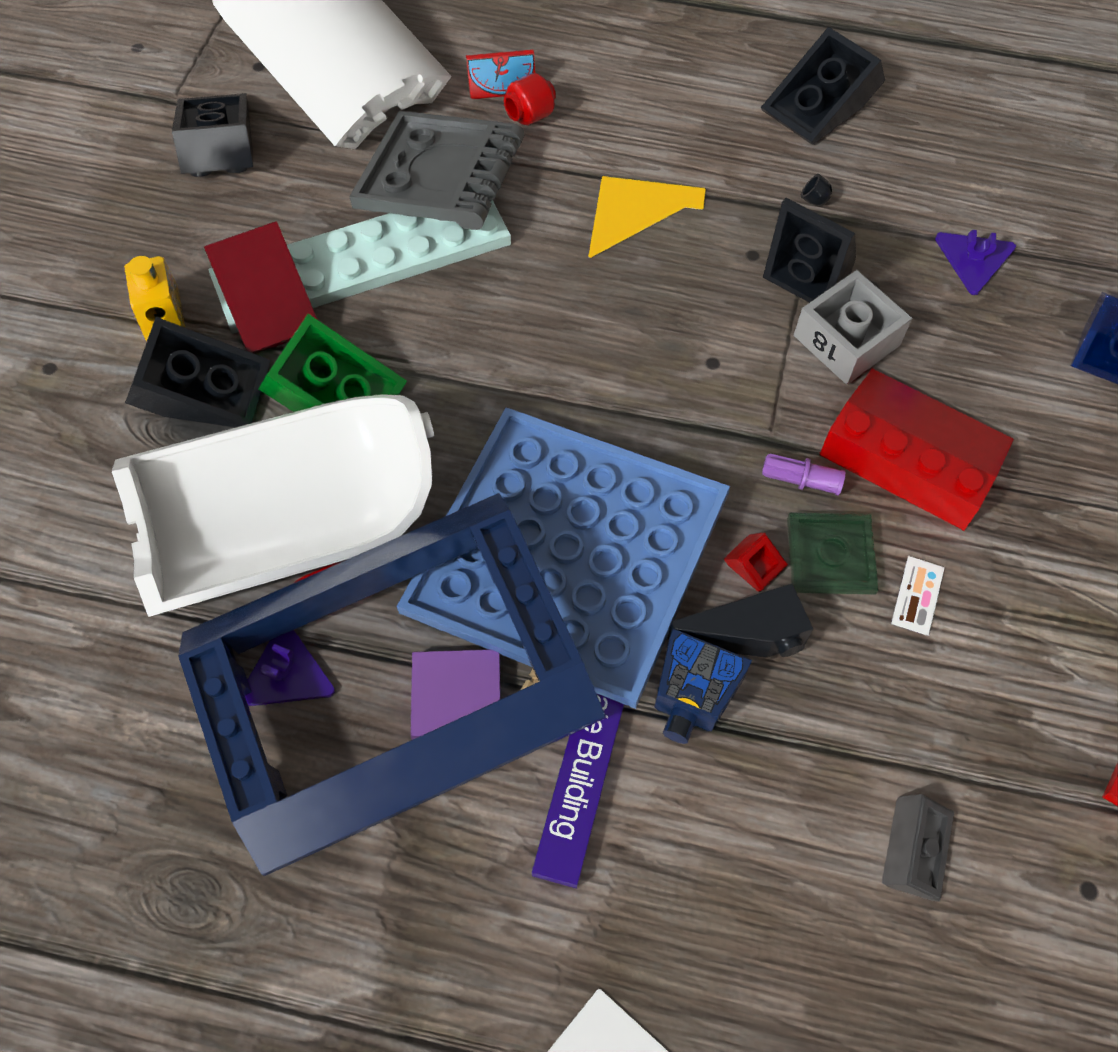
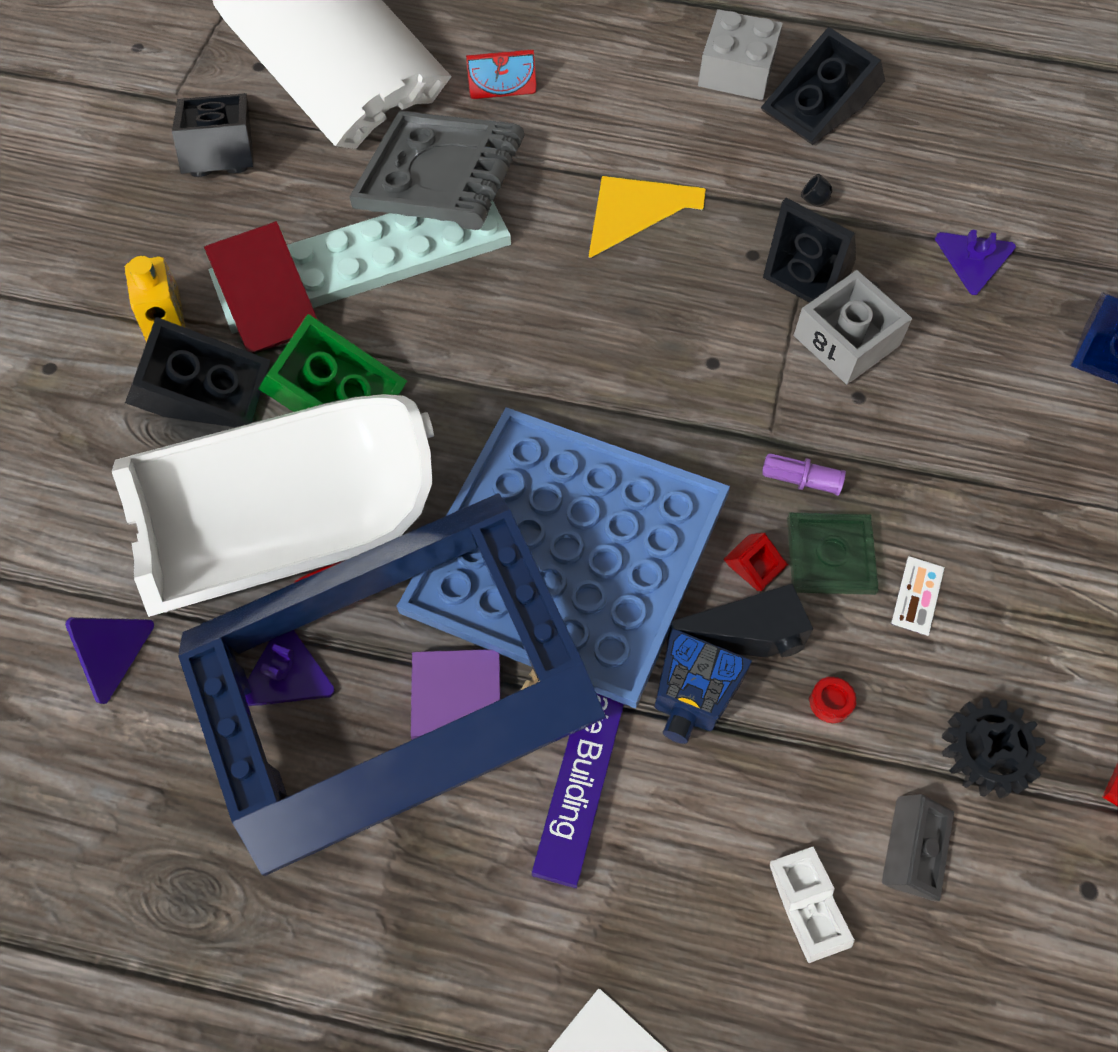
red head [503,73,556,126] -> none
red slope [819,368,1014,531] -> none
none -> dark purple piece [65,617,154,704]
none -> light grey brick [698,9,783,100]
none -> white slope [770,847,854,963]
none -> red tile [809,677,856,723]
none -> black gear [942,697,1047,799]

